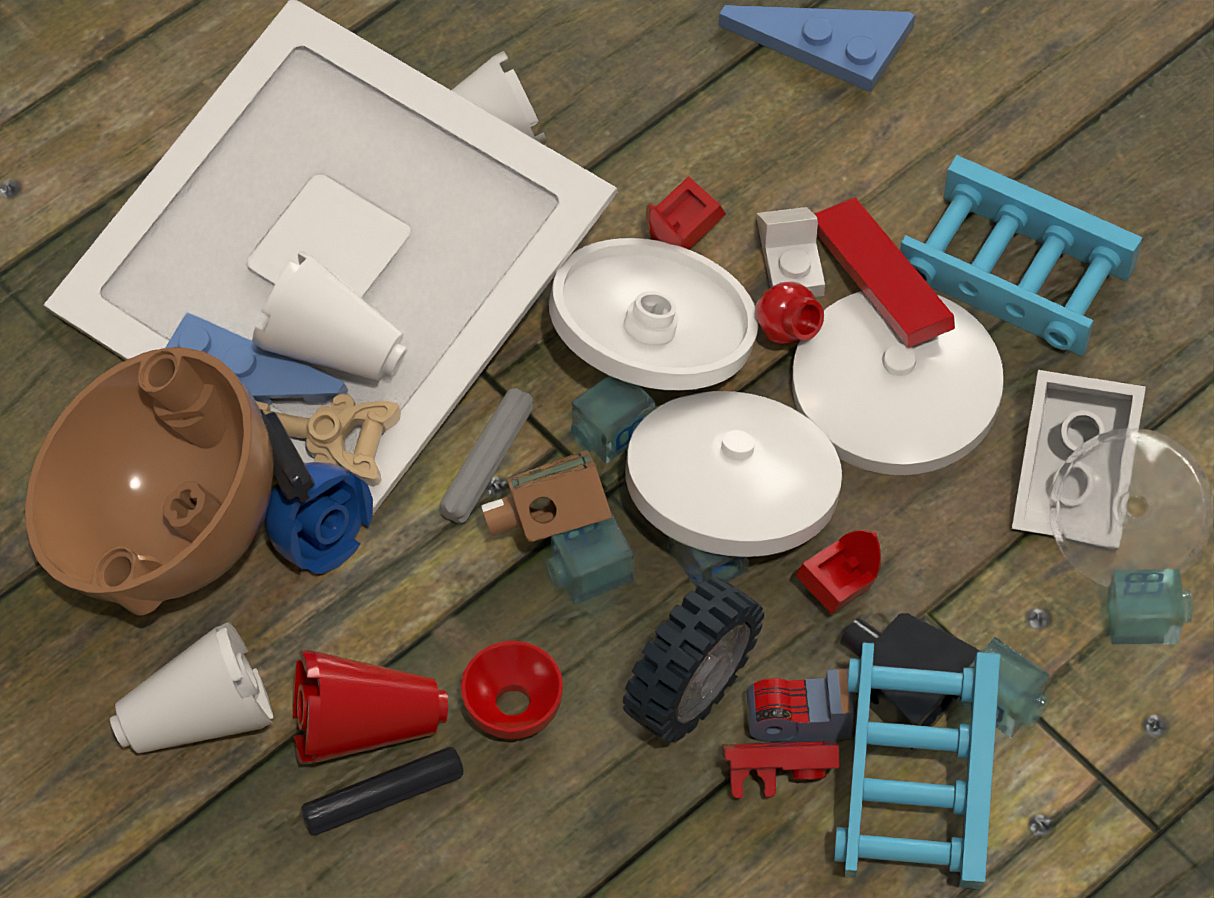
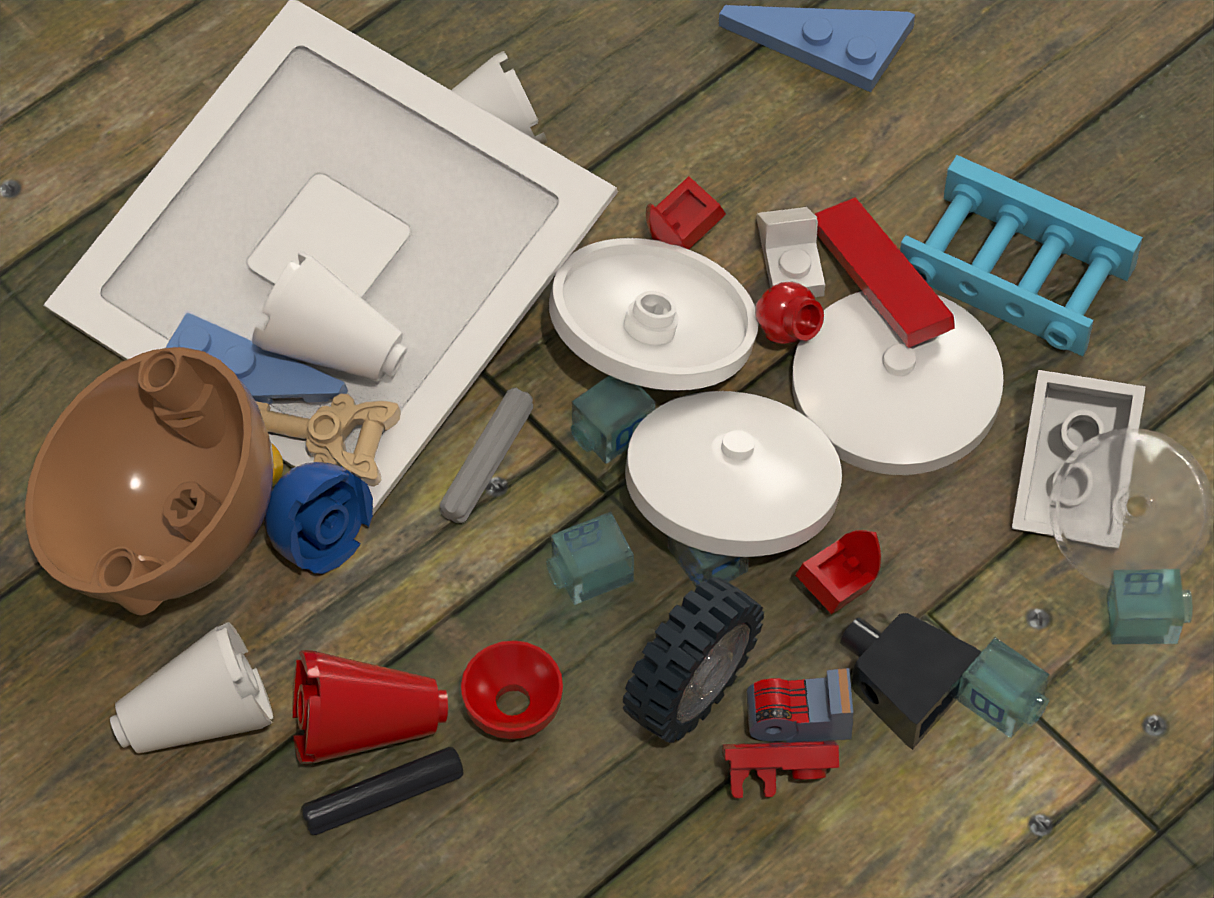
black axle [260,409,315,502] -> none
medium nougat torso [481,449,612,542] -> none
medium azure fence [834,643,1000,890] -> none

